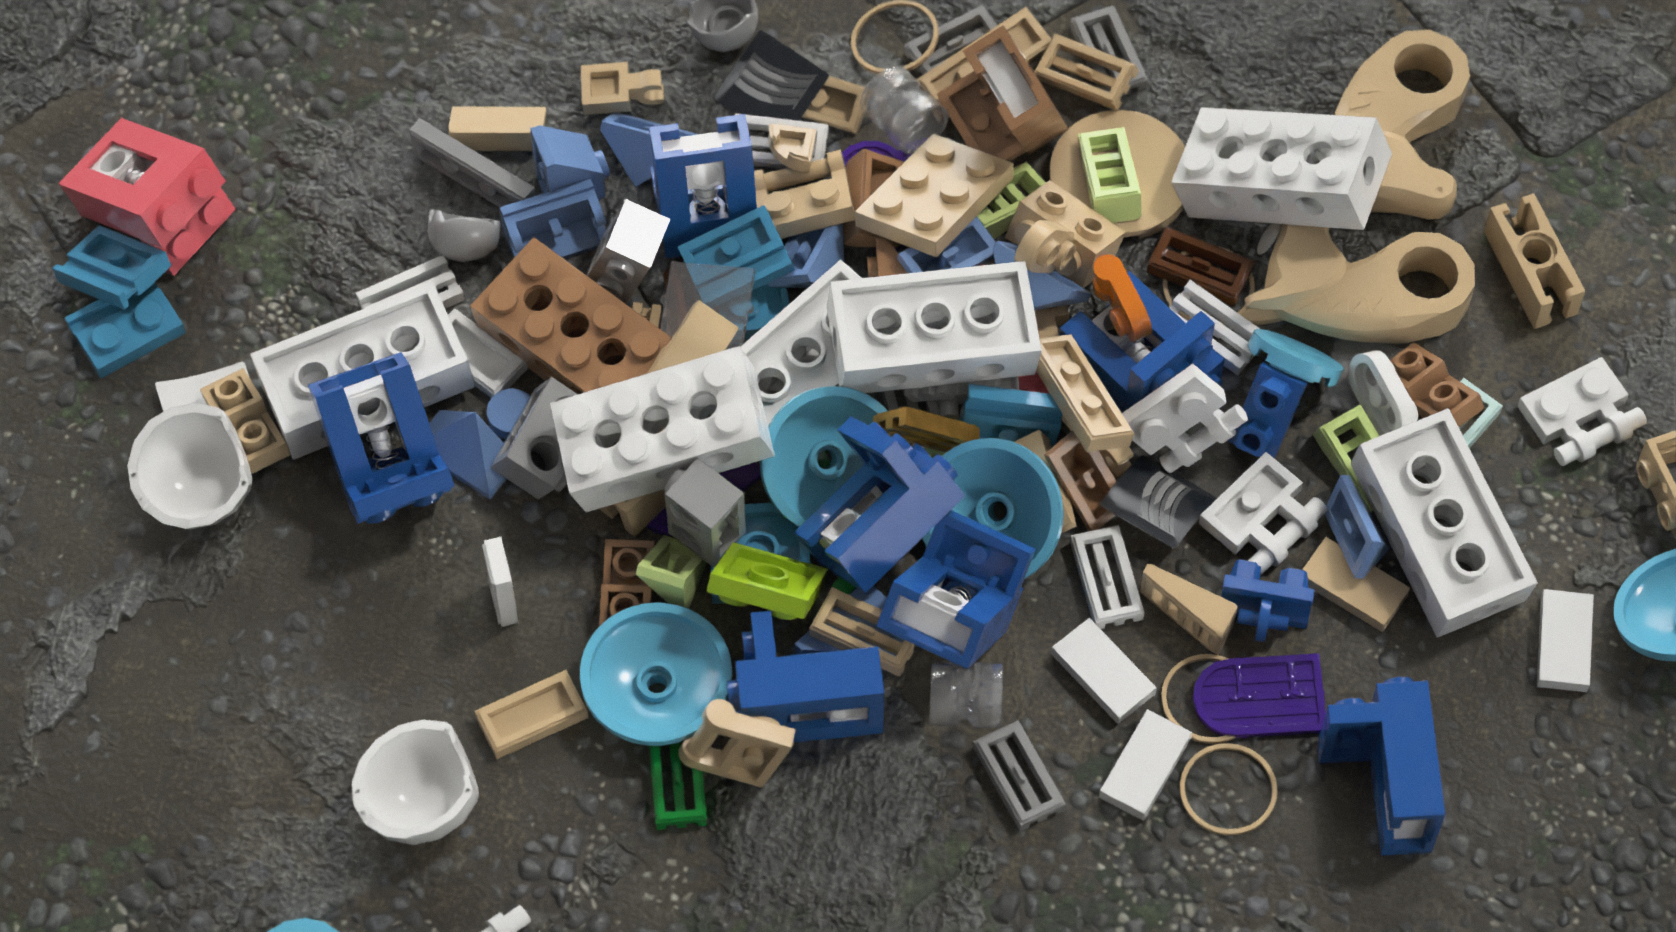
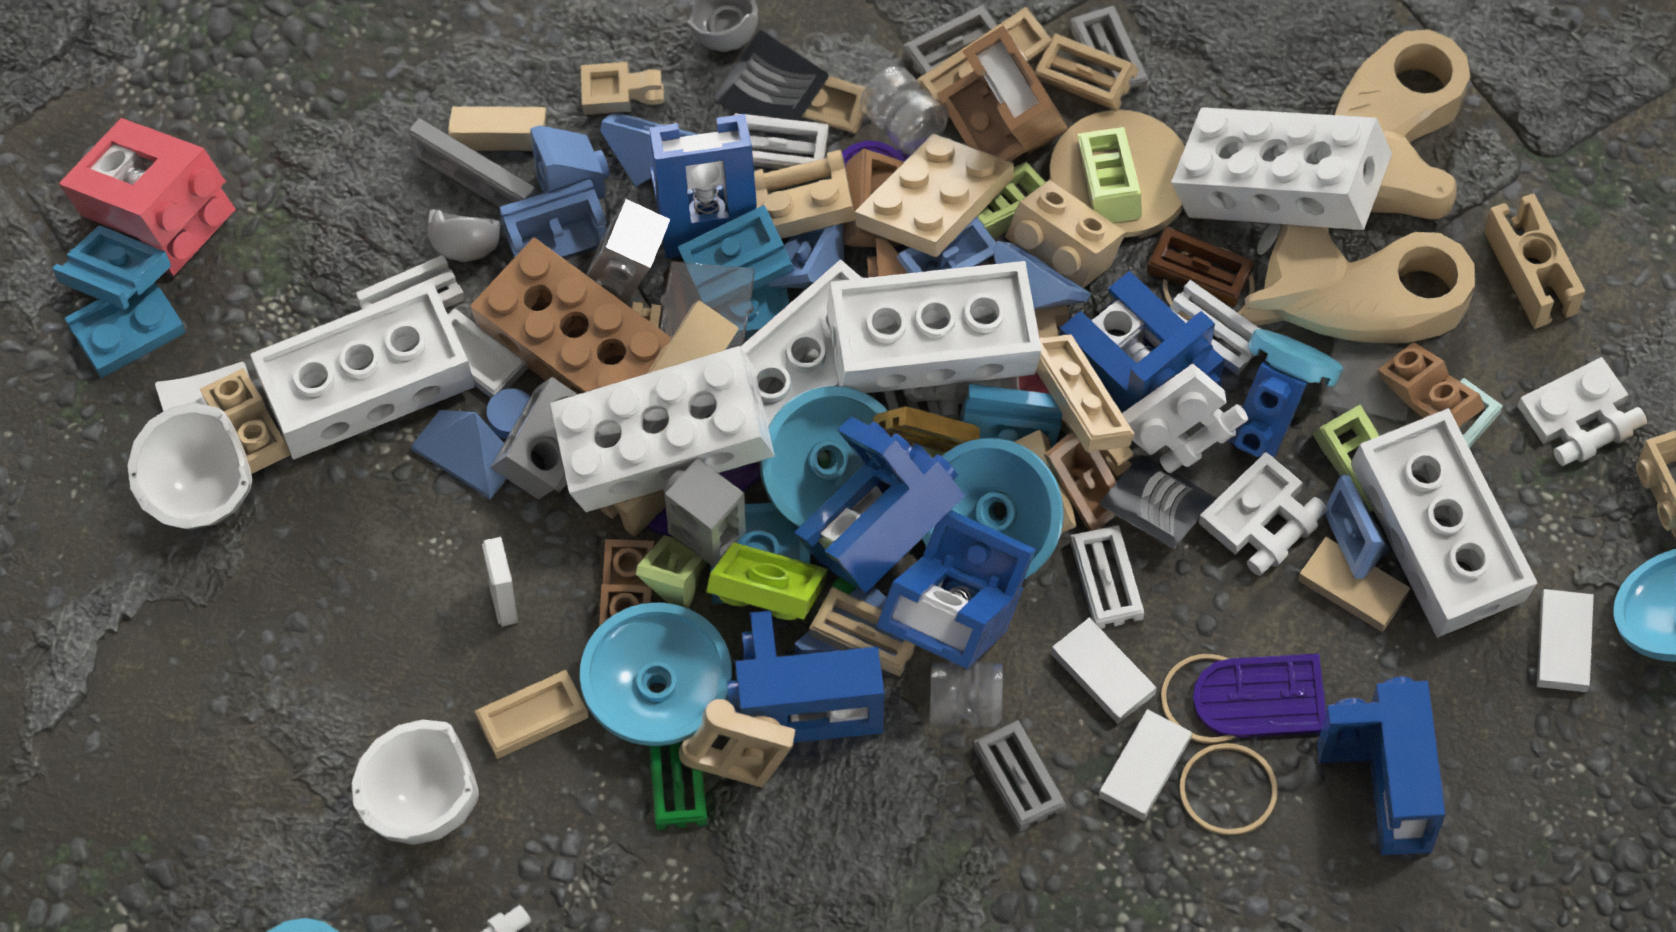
blue brick [308,352,454,524] -> none
tan tile [769,124,816,174] -> none
tan piece [851,0,939,75] -> none
tan plate [1014,220,1077,273] -> none
orange plate [1093,254,1152,342] -> none
tan slope [1140,564,1238,655] -> none
blue hips [1221,559,1314,642] -> none
white plate [1348,351,1418,436] -> none

